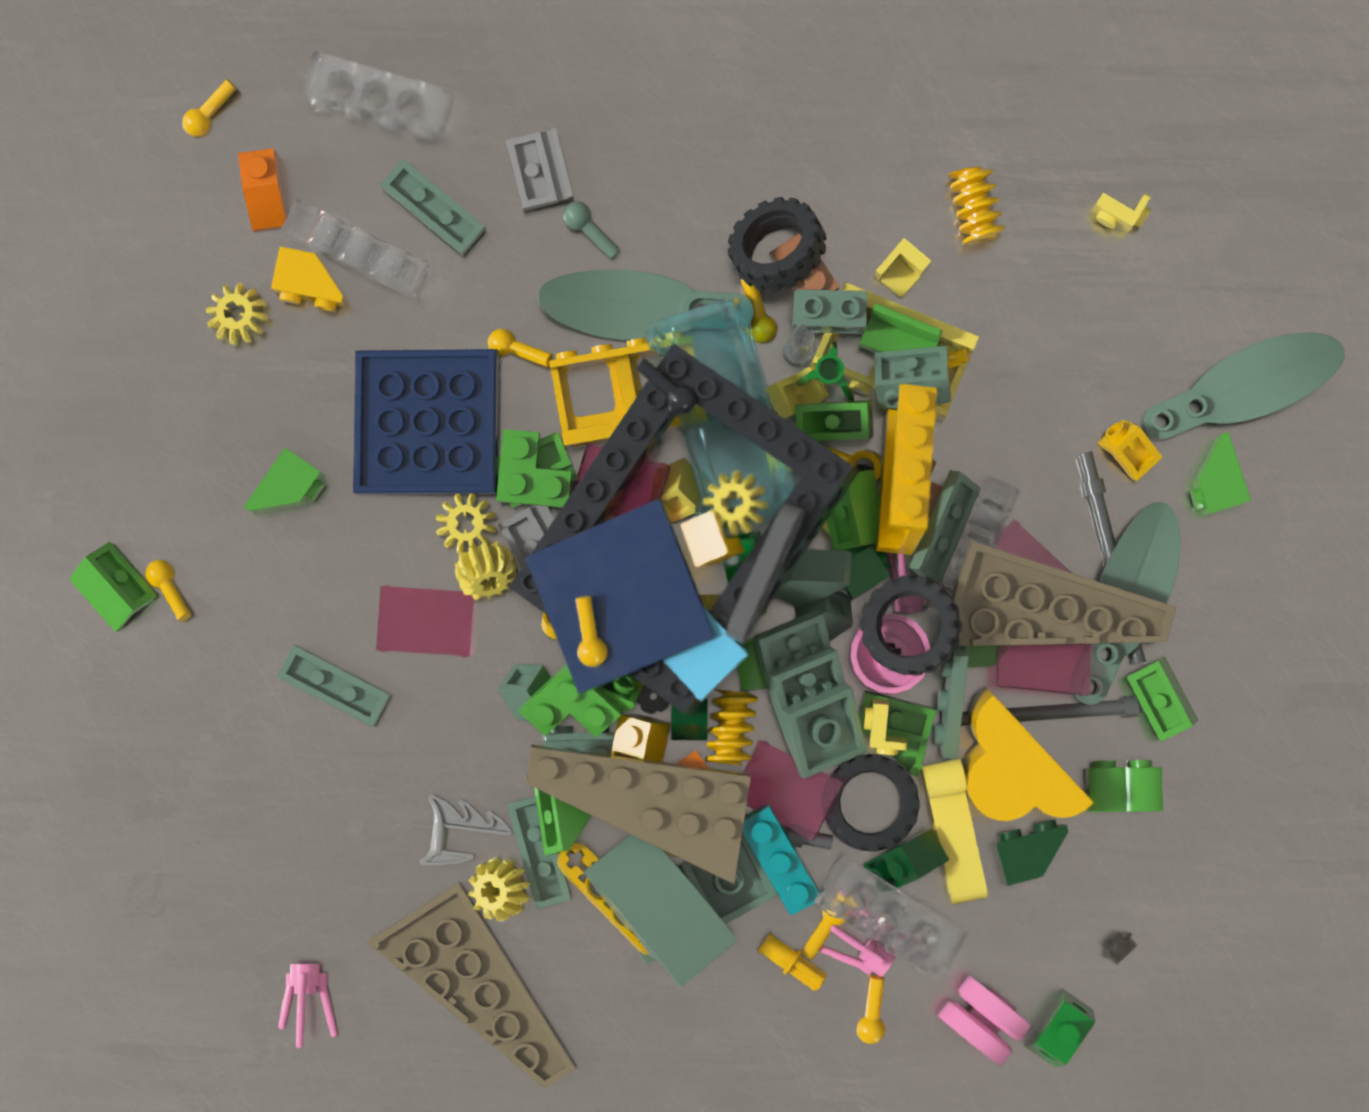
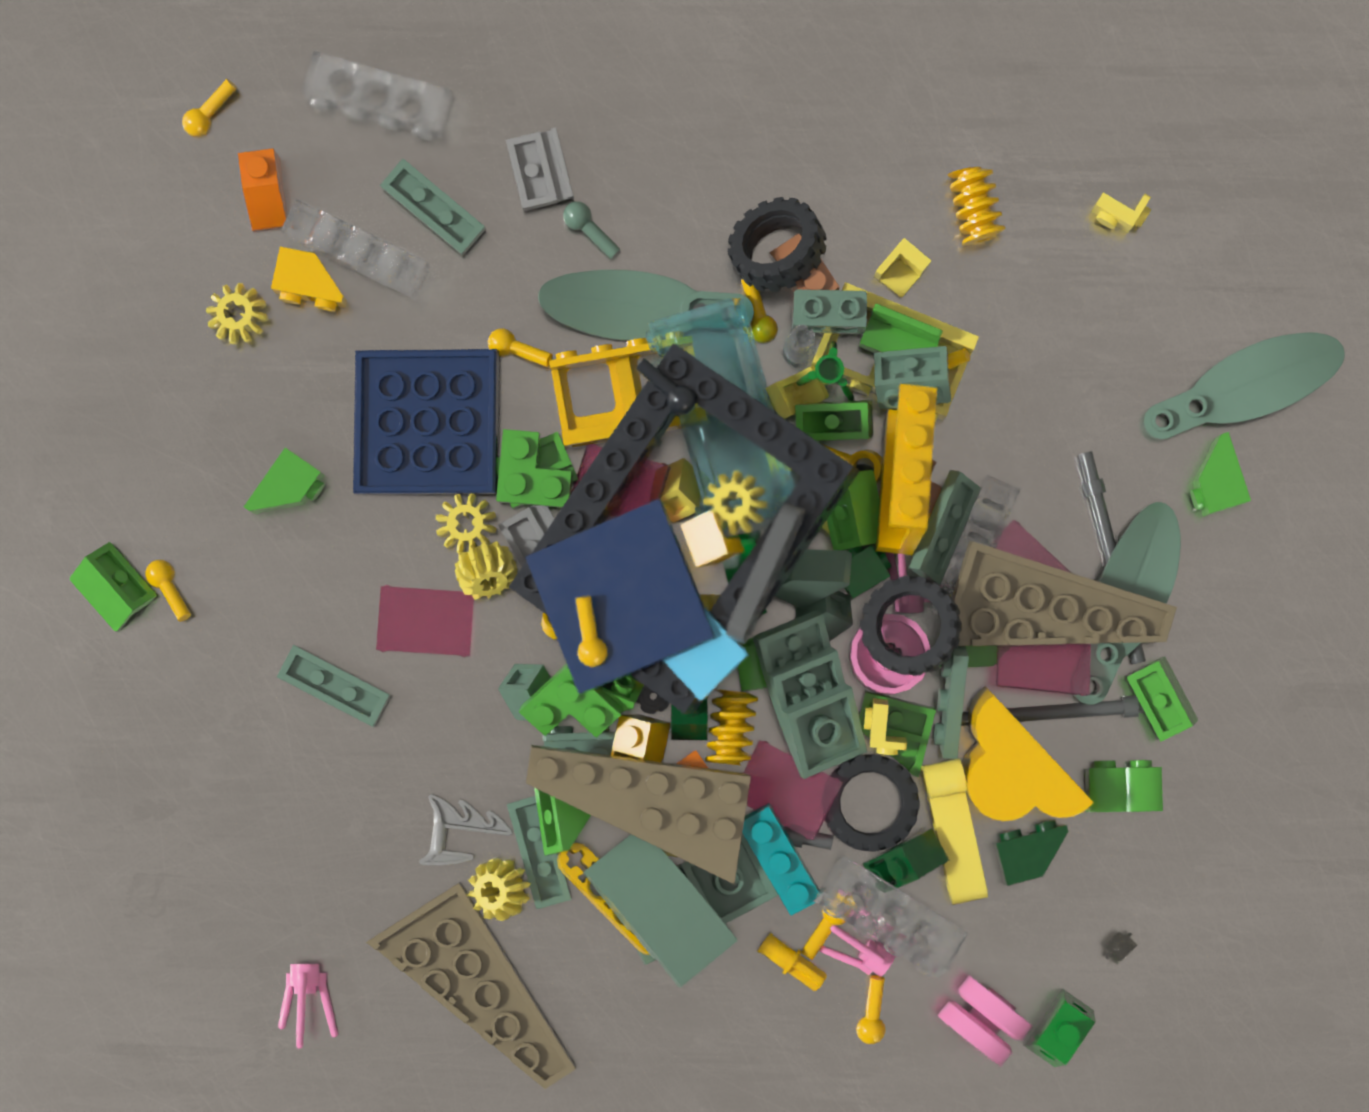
yellow bracket [1098,420,1163,481] -> none

